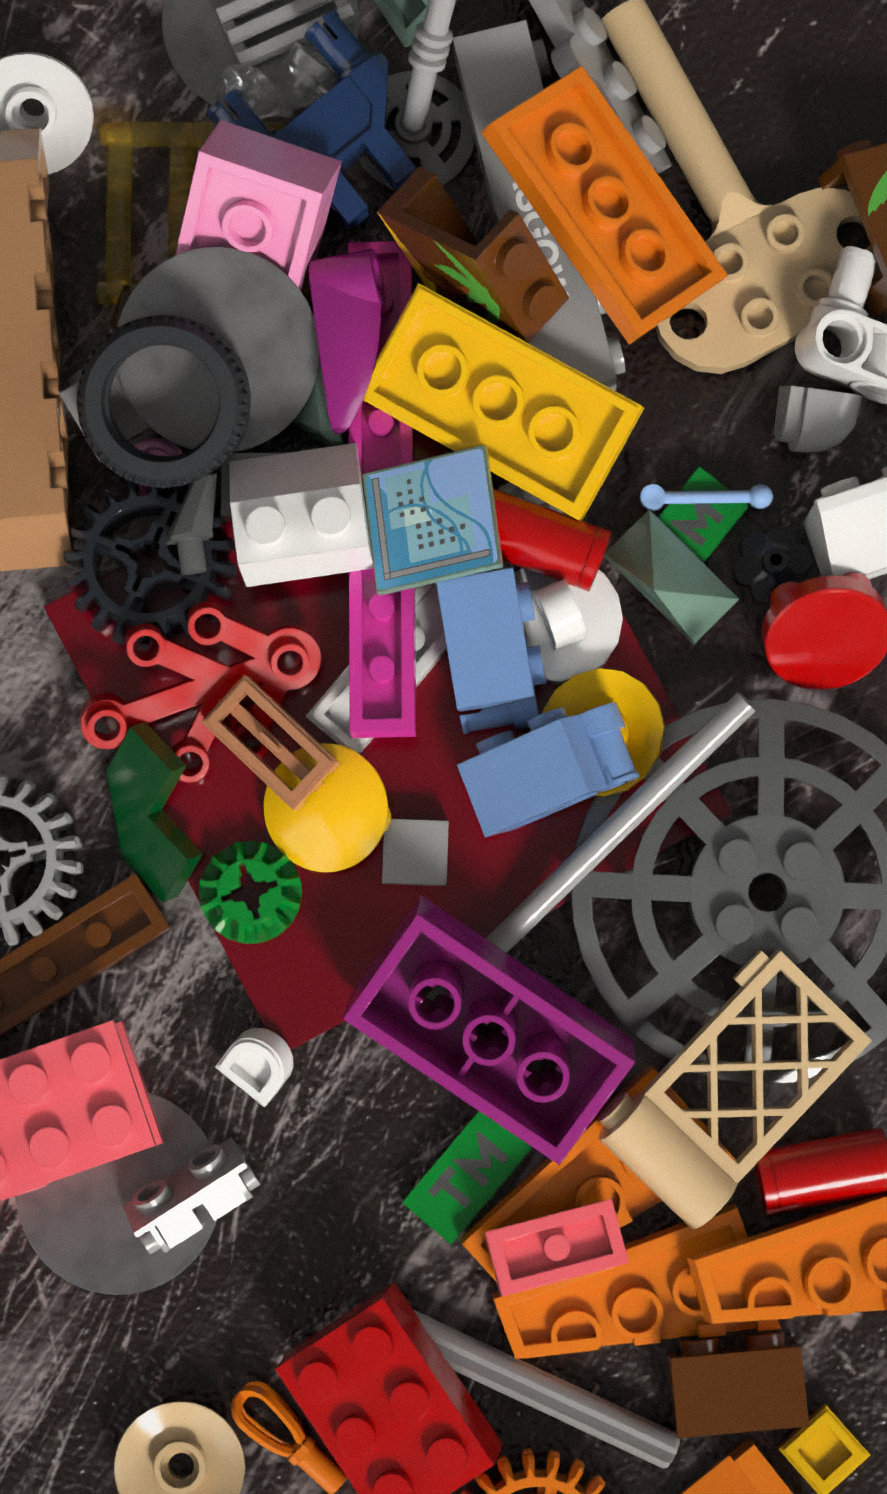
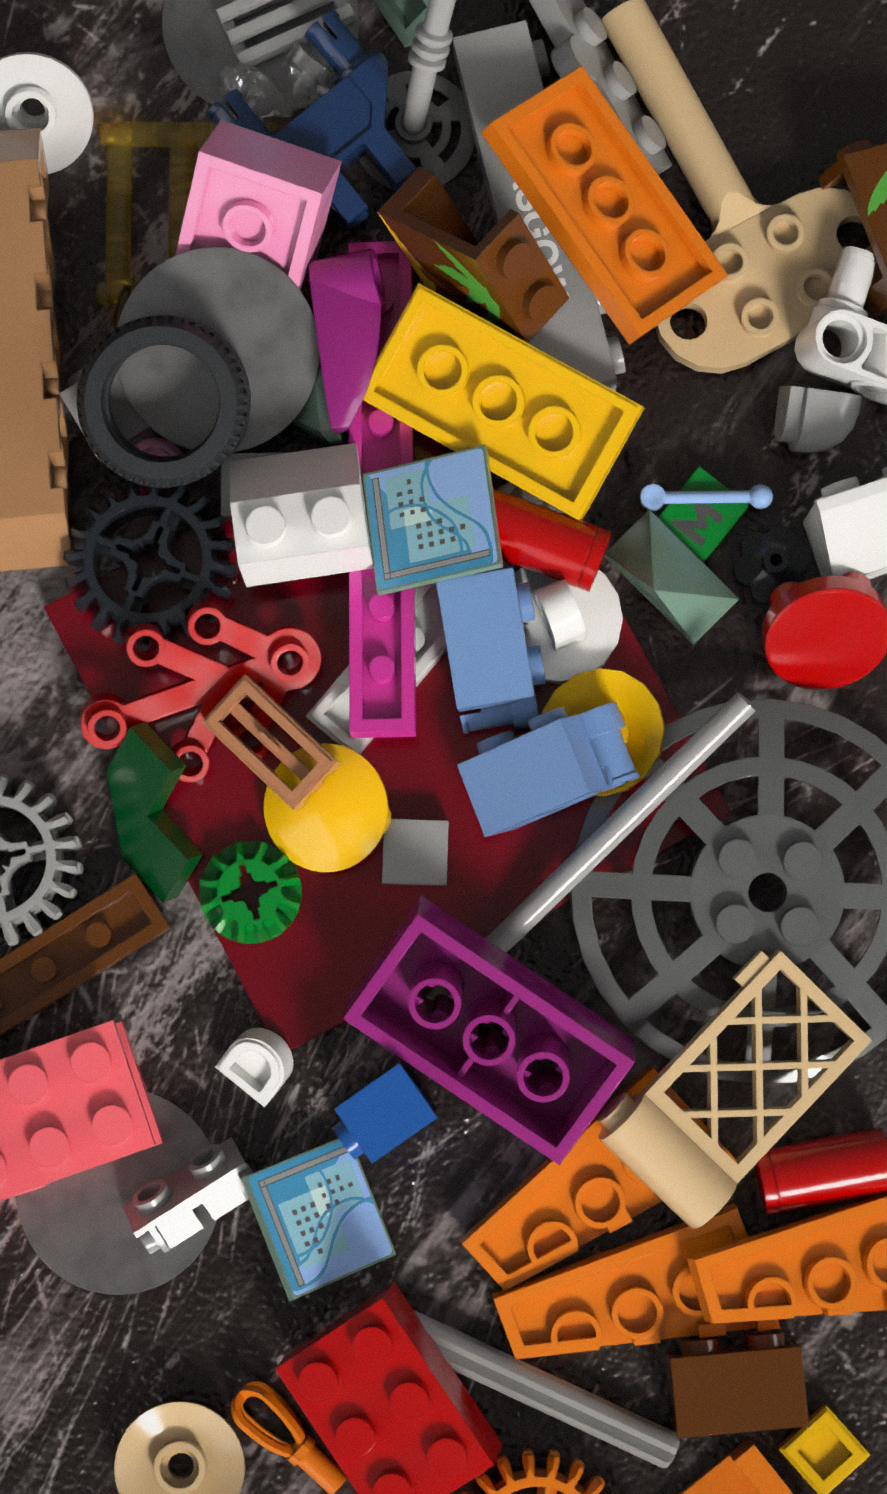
dark grey bar [165,474,217,575] -> none
green tile [402,1111,533,1245] -> none
coral plate [484,1199,629,1297] -> none
none -> piece [241,1138,396,1301]
none -> blue brick [332,1063,439,1164]

